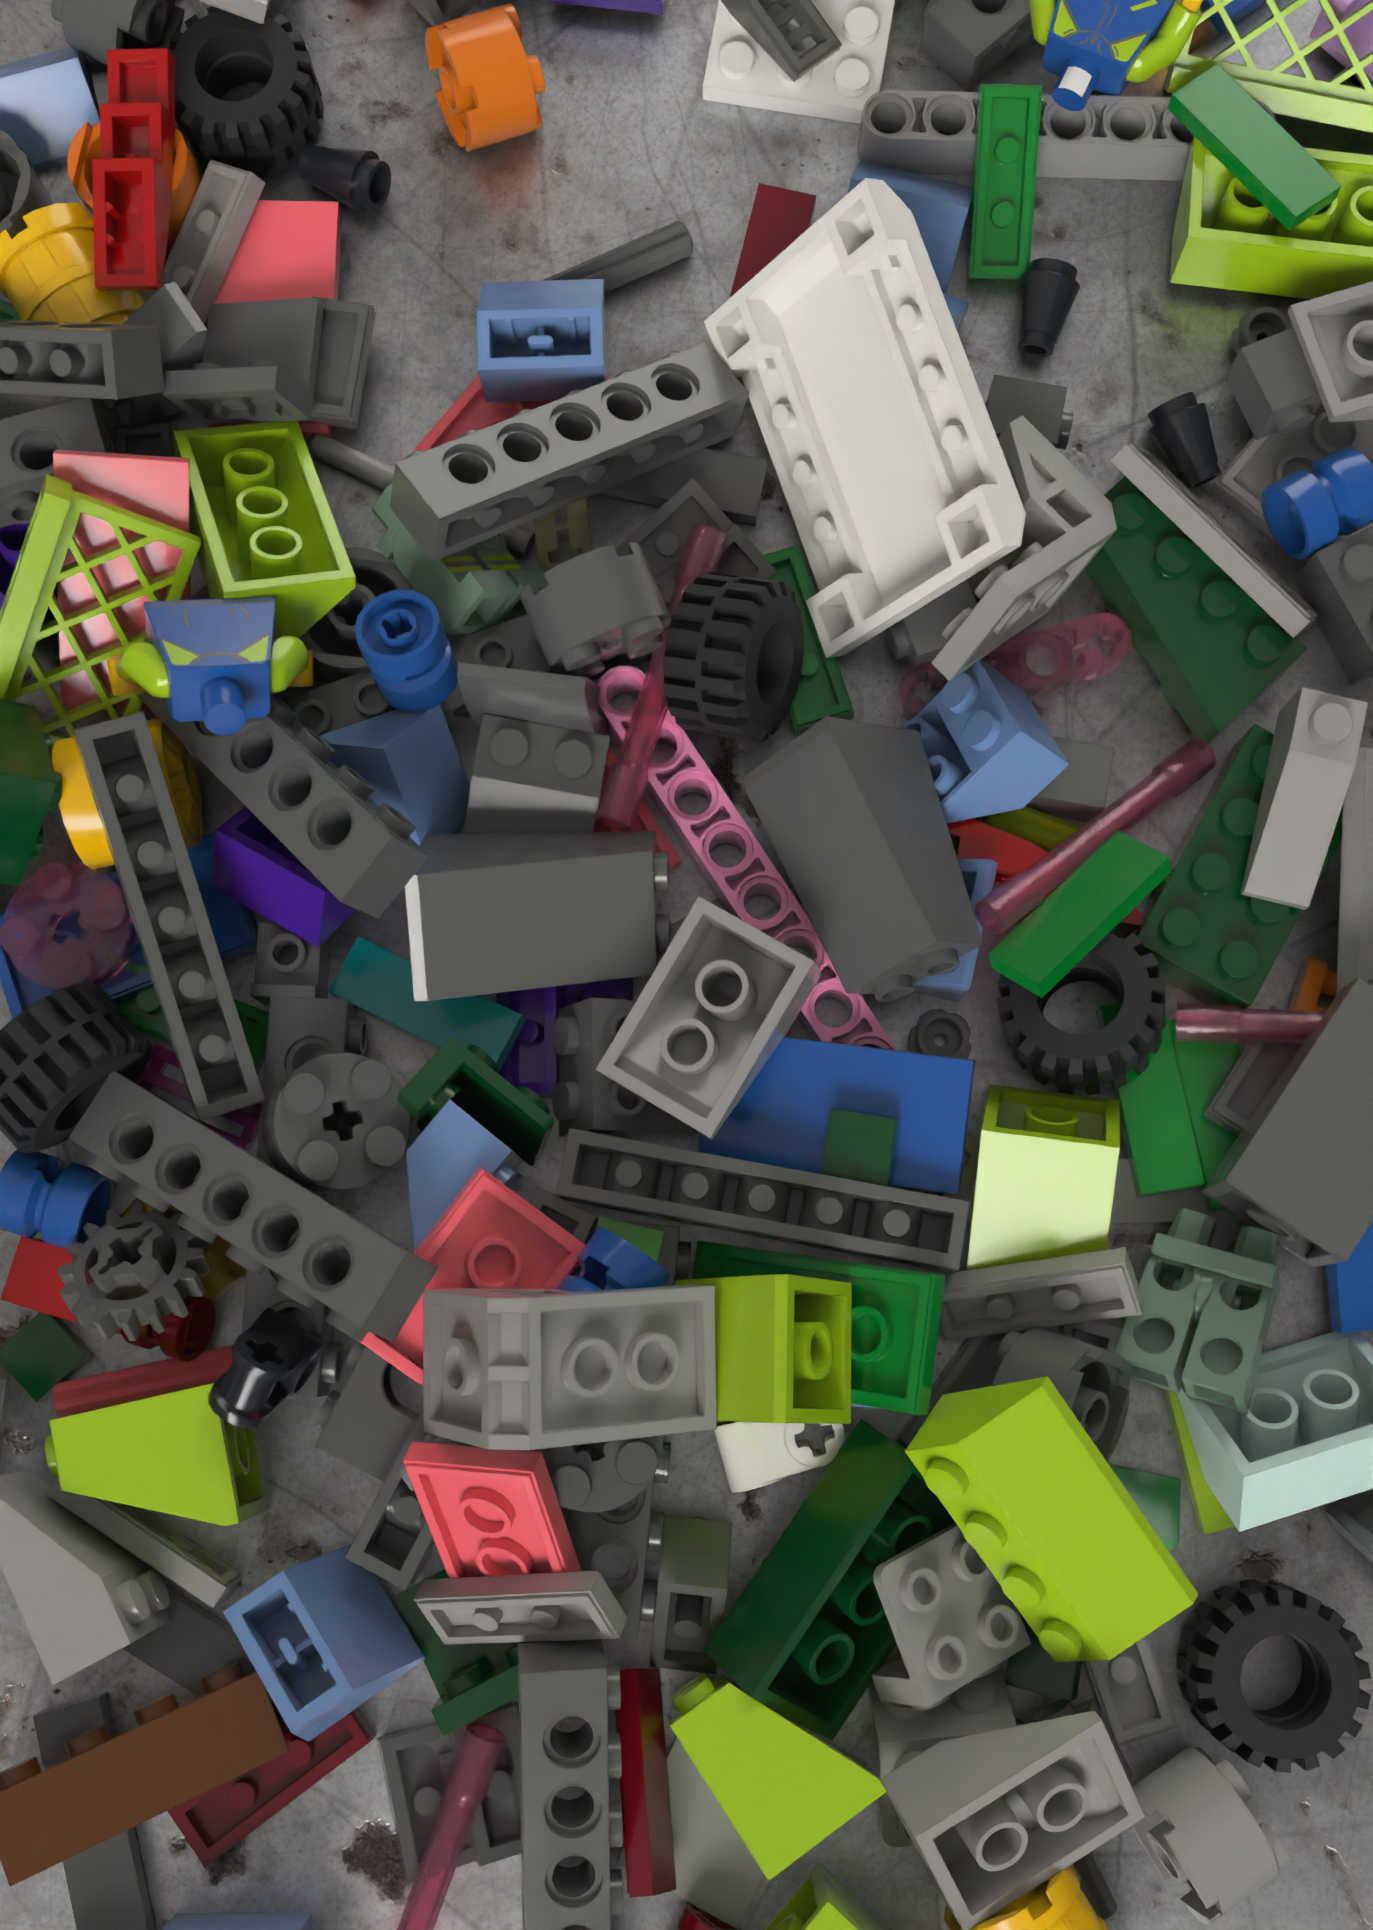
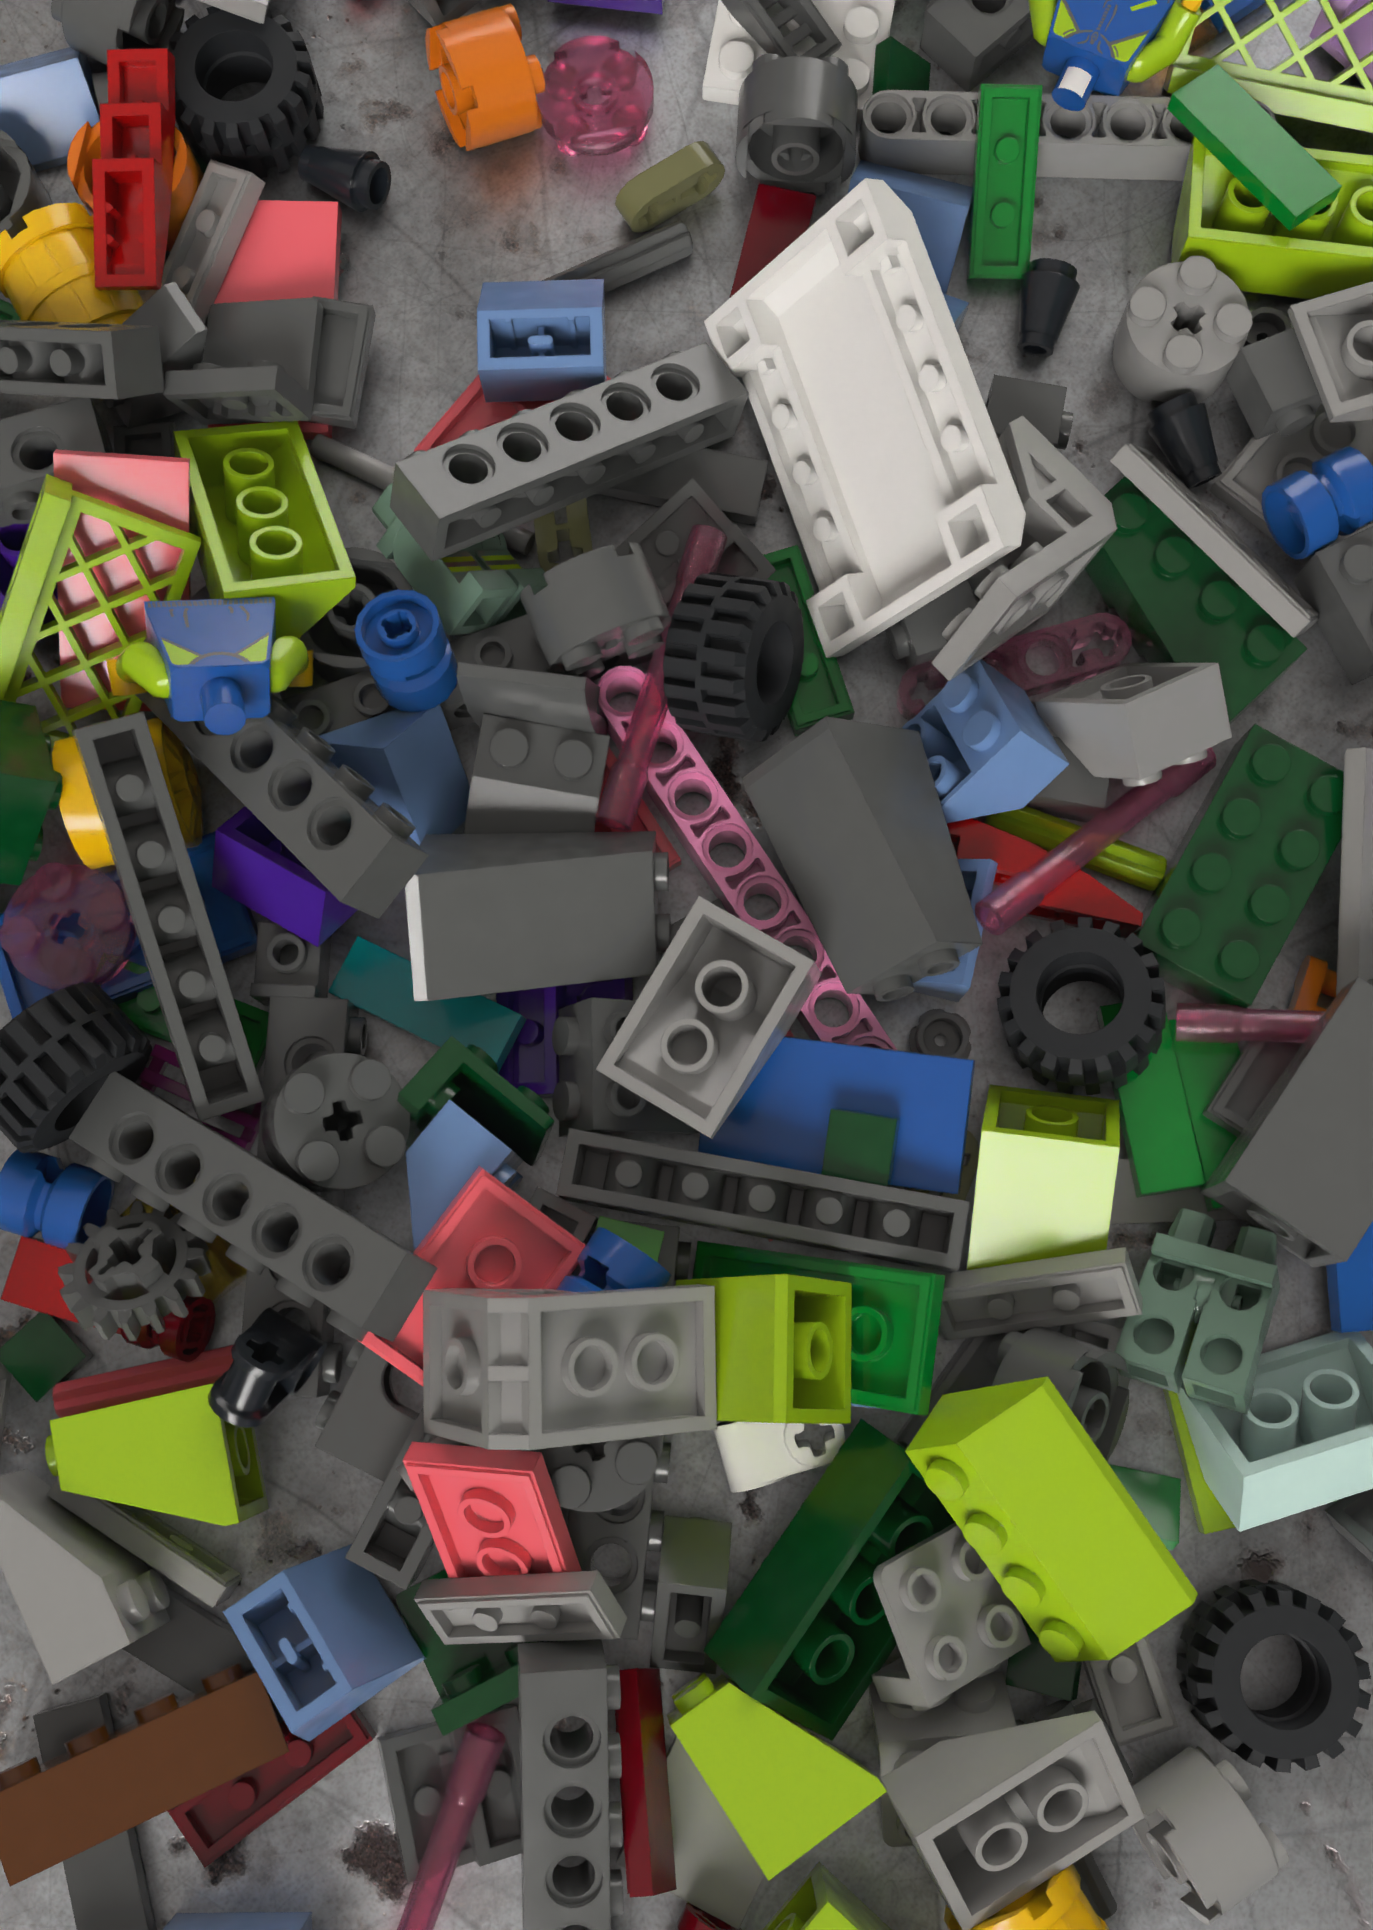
green tile [988,831,1171,998] -> none
light grey slope [1241,687,1368,910] -> none
none -> clear pink plate [536,36,654,157]
none -> olive beam [615,141,725,233]
none -> dark grey brick [735,53,858,196]
none -> dark green tile [872,36,931,95]
none -> light grey slope [1035,663,1232,787]
none -> light grey brick [1112,256,1253,404]

